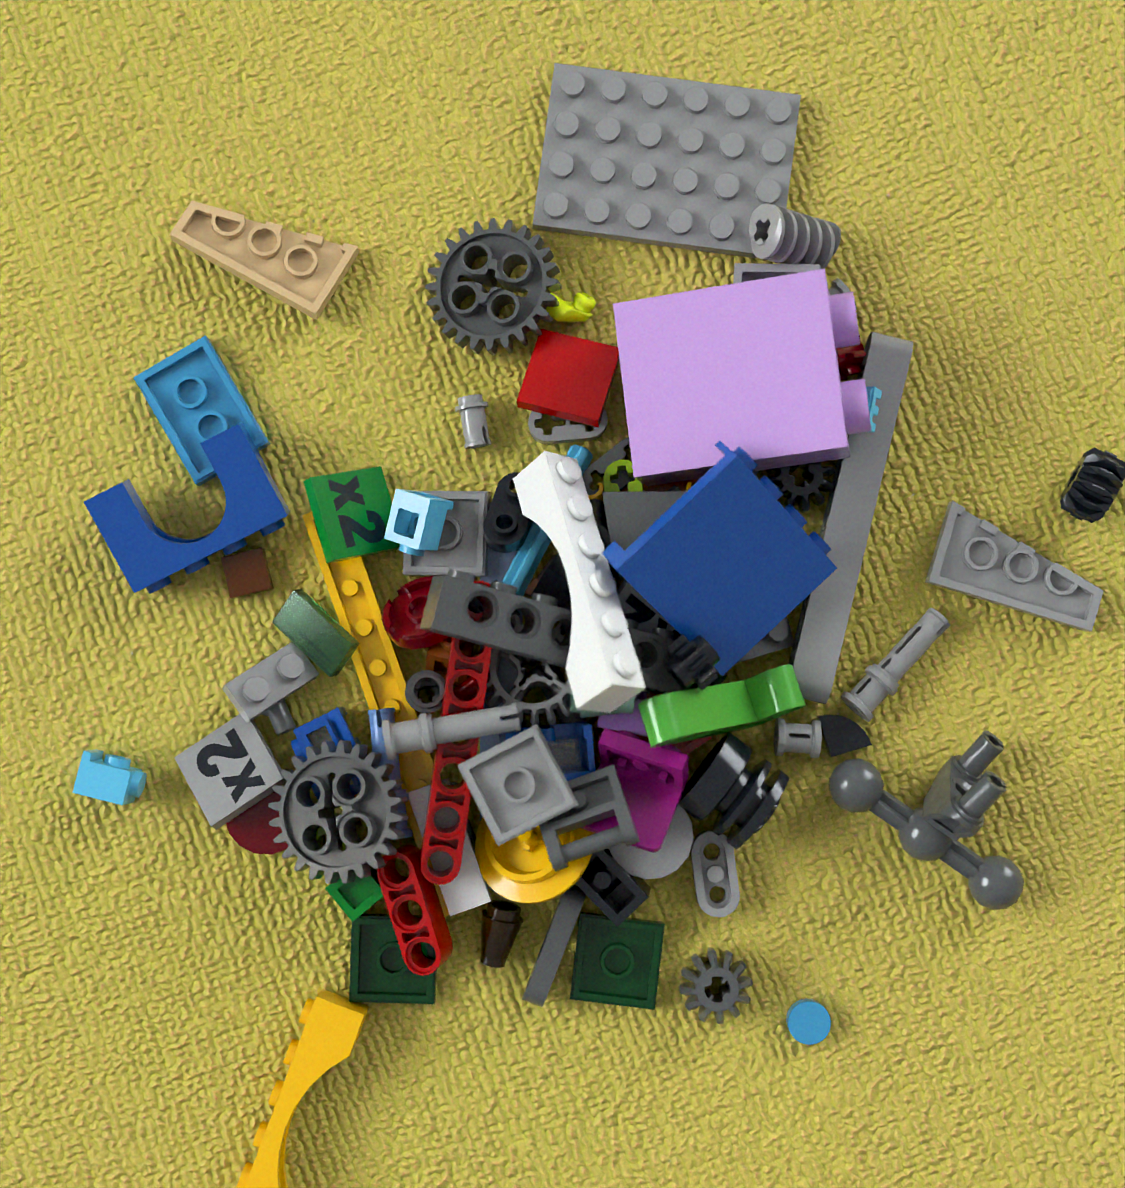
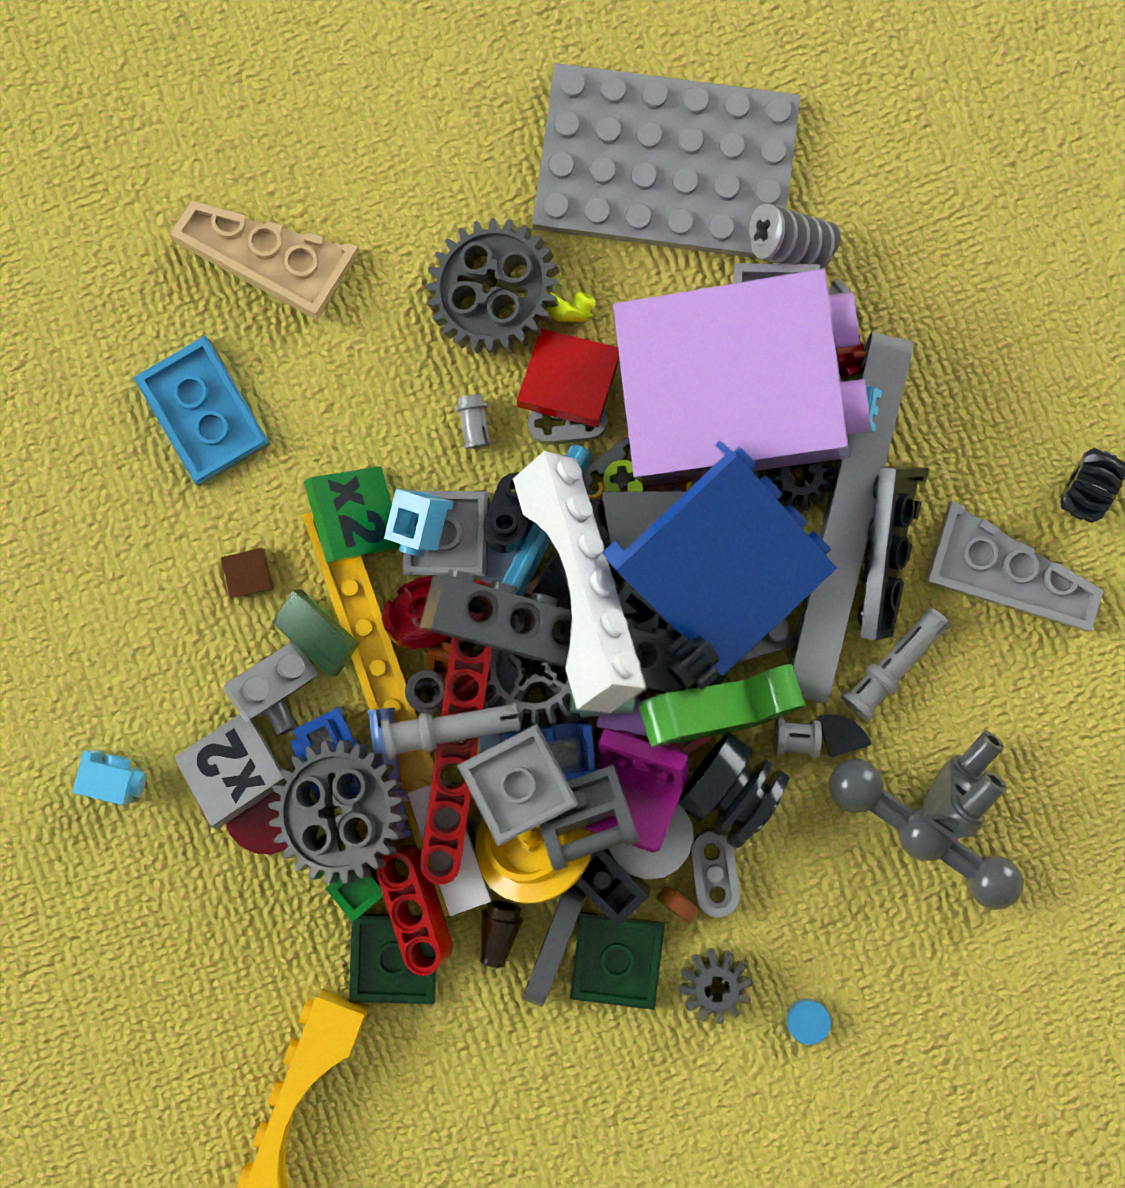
blue arch [84,422,290,594] -> none
none -> dark orange tile [656,886,699,925]
none -> black wing [858,466,929,640]

